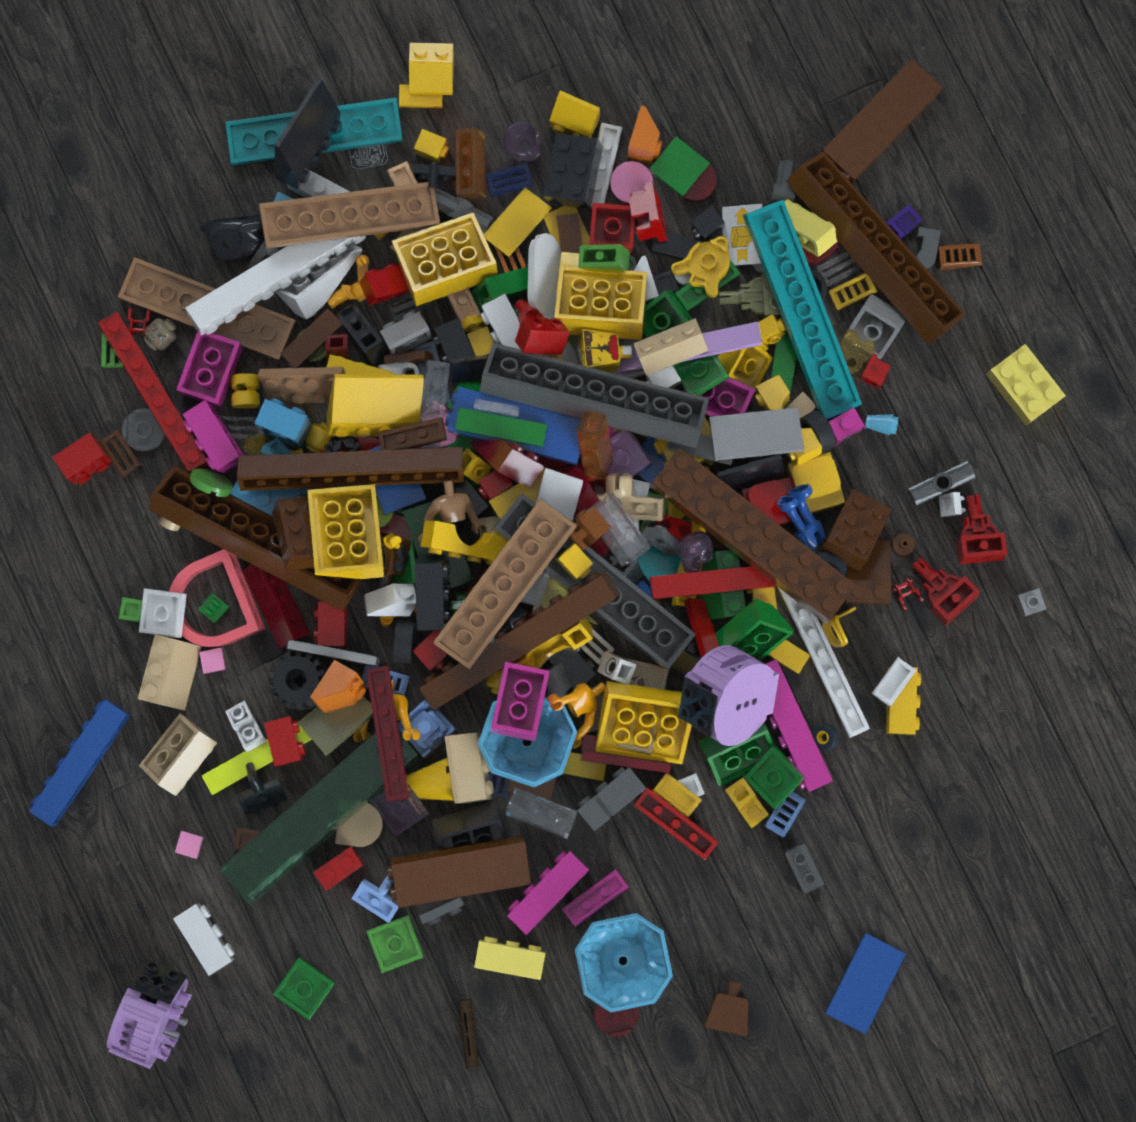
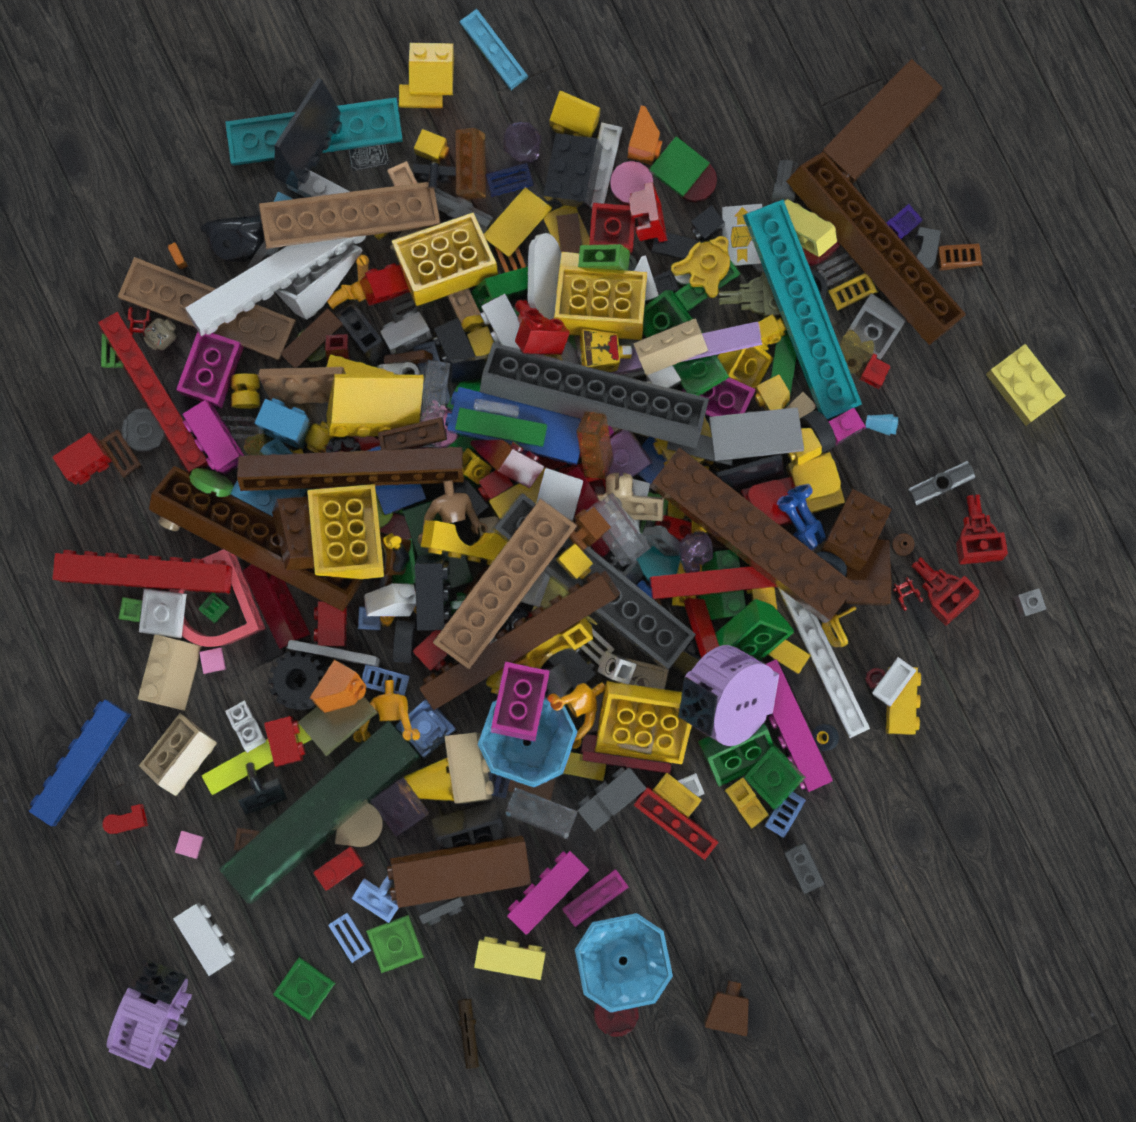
dark red tile [366,666,410,802] -> none
blue tile [825,933,906,1034] -> none
white tile [939,492,966,517] -> none
none -> red brick [52,550,233,593]
none -> red leg [102,804,148,834]
none -> orange tile [168,242,188,270]
none -> light blue tile [328,912,371,963]
none -> medium blue tile [358,607,381,630]
none -> medium azure tile [460,9,528,90]
none -> dark red tile [865,668,886,689]

